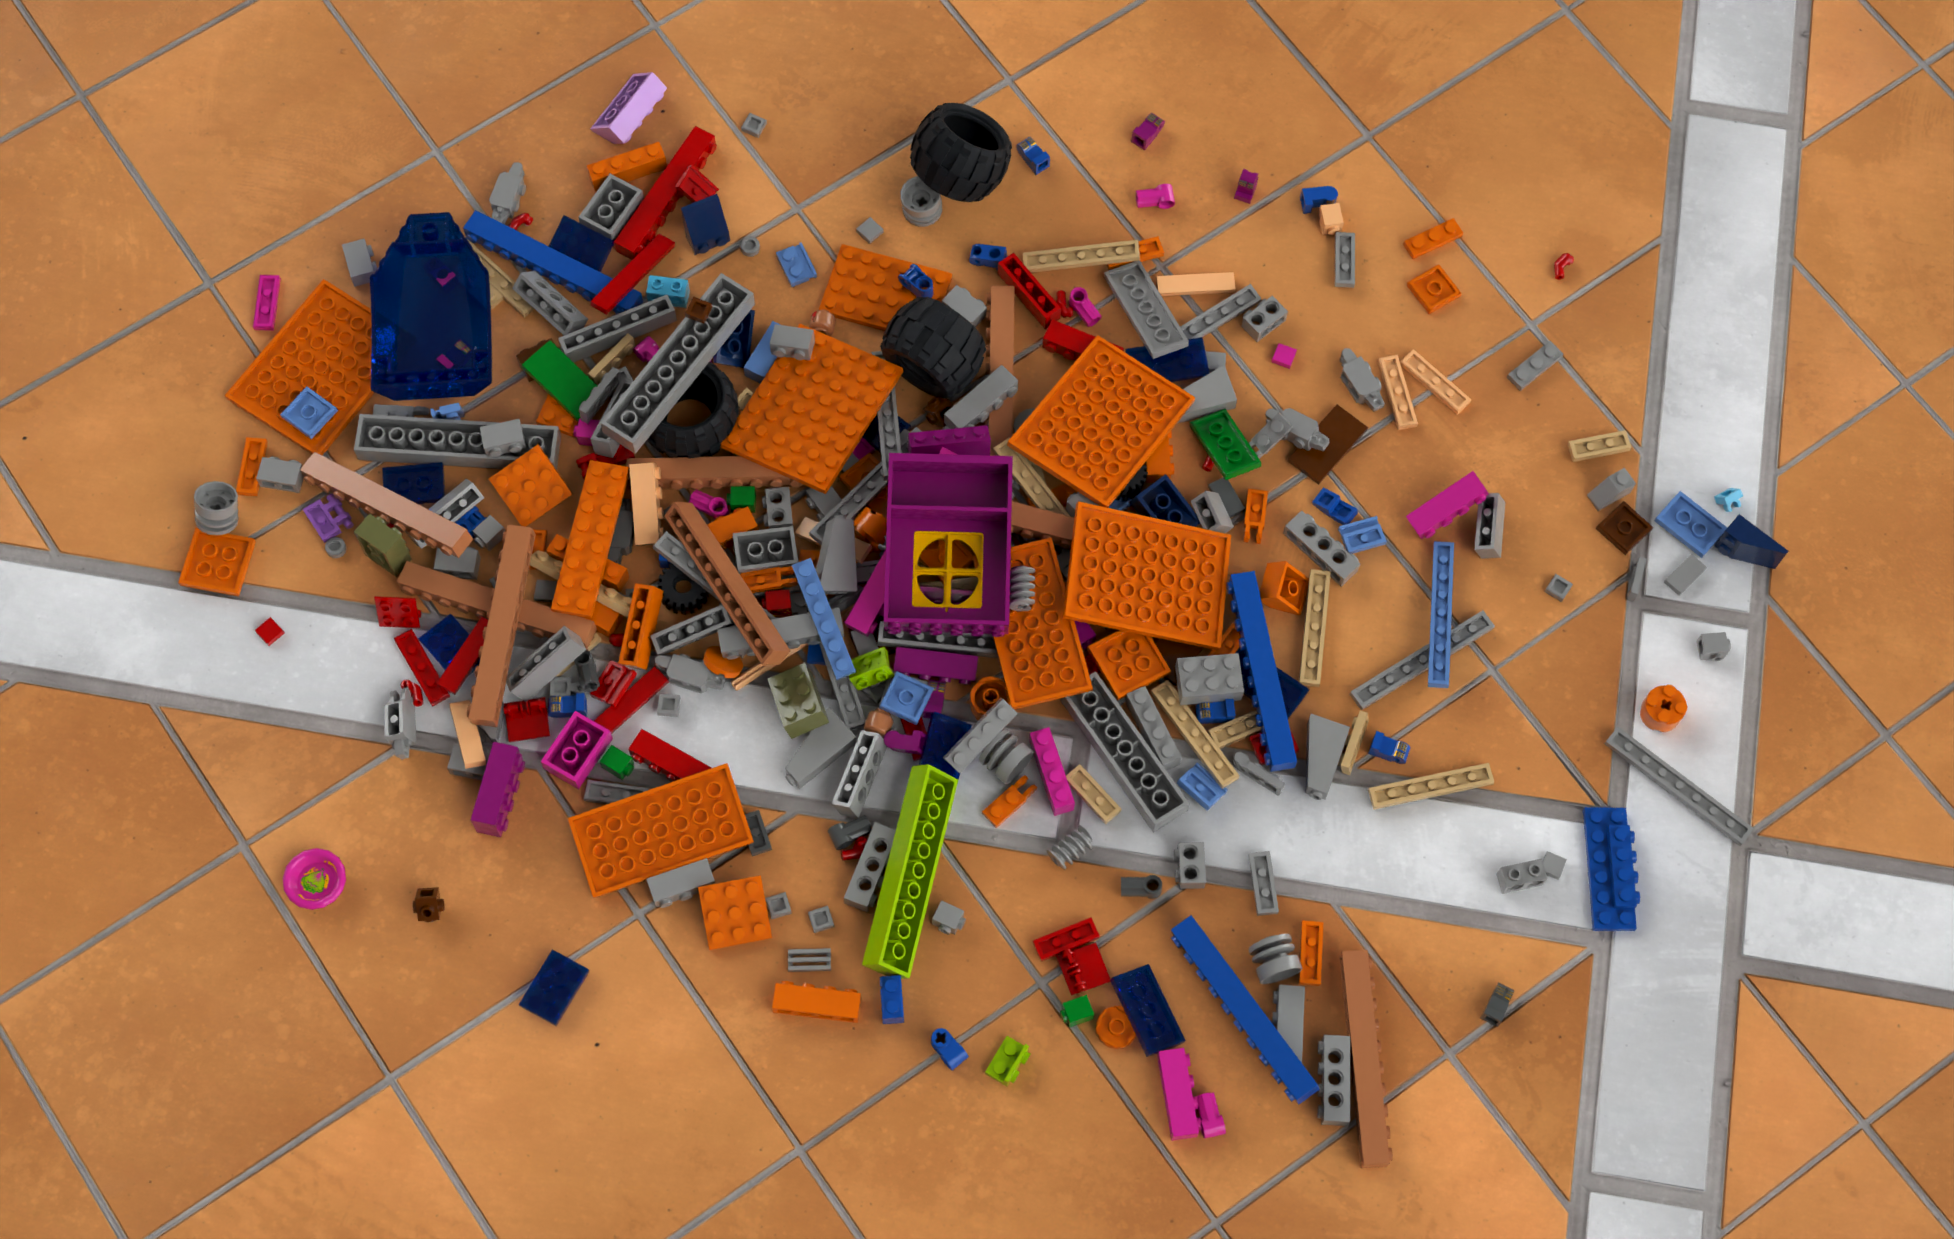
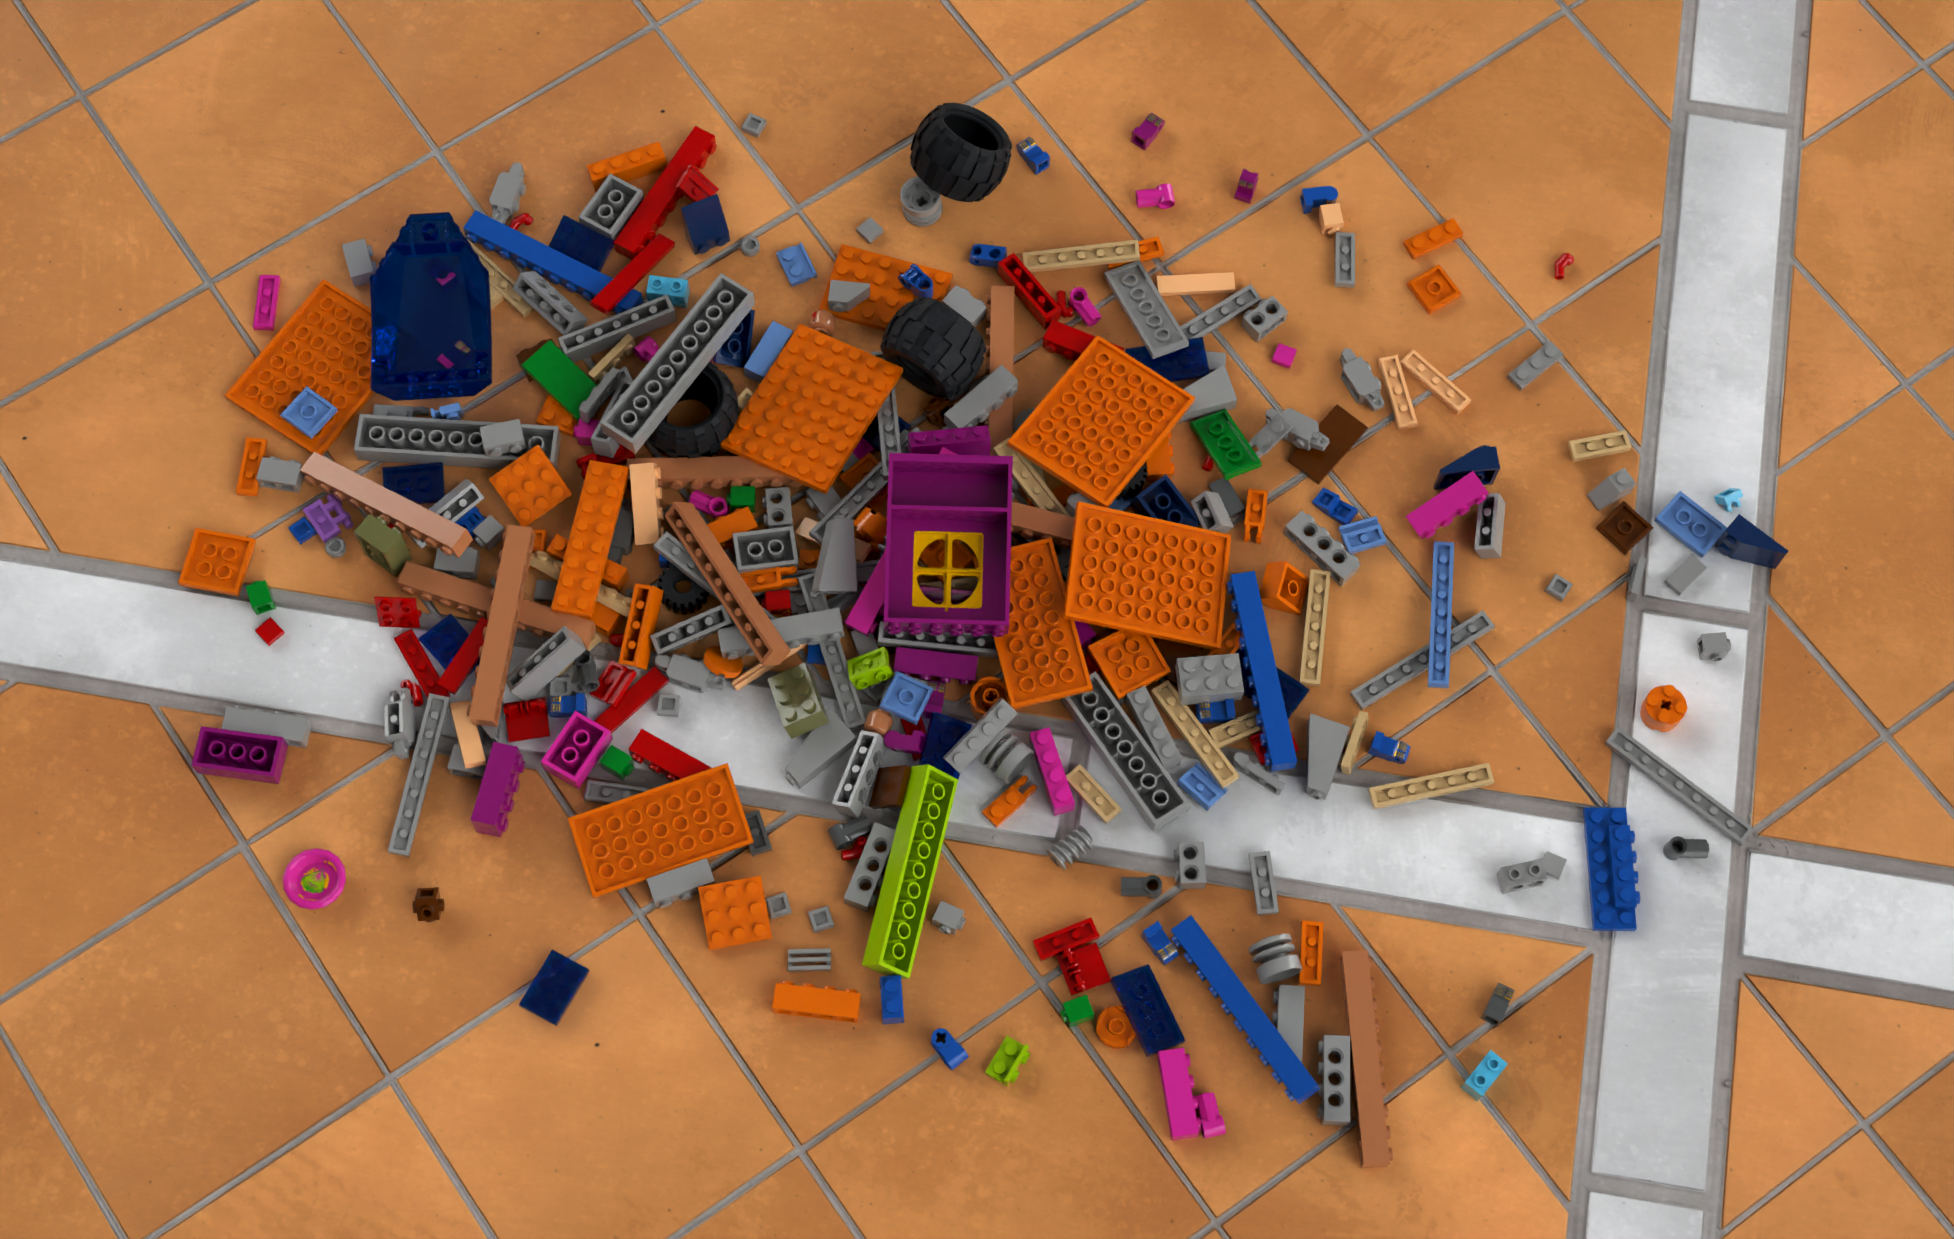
light grey wheel [194,481,239,535] -> none
lavender slope [590,72,667,144] -> none
reddish brown plate [685,297,712,324] -> none
light grey brick [770,324,815,360] -> none
medium blue plate [792,558,856,680] -> none
light grey piece [1010,566,1035,611] -> none
none -> magenta brick [191,726,288,784]
none -> light grey brick [221,706,312,748]
none -> green brick [246,580,276,615]
none -> blue tile [288,516,317,545]
none -> light grey plate [388,693,450,857]
none -> light grey slope [828,280,870,312]
none -> reddish brown tile [869,765,911,809]
none -> blue leg [1141,921,1179,965]
none -> dark blue slope [1434,445,1500,490]
none -> medium azure brick [1460,1050,1508,1102]
none -> dark grey piece [1663,836,1709,860]

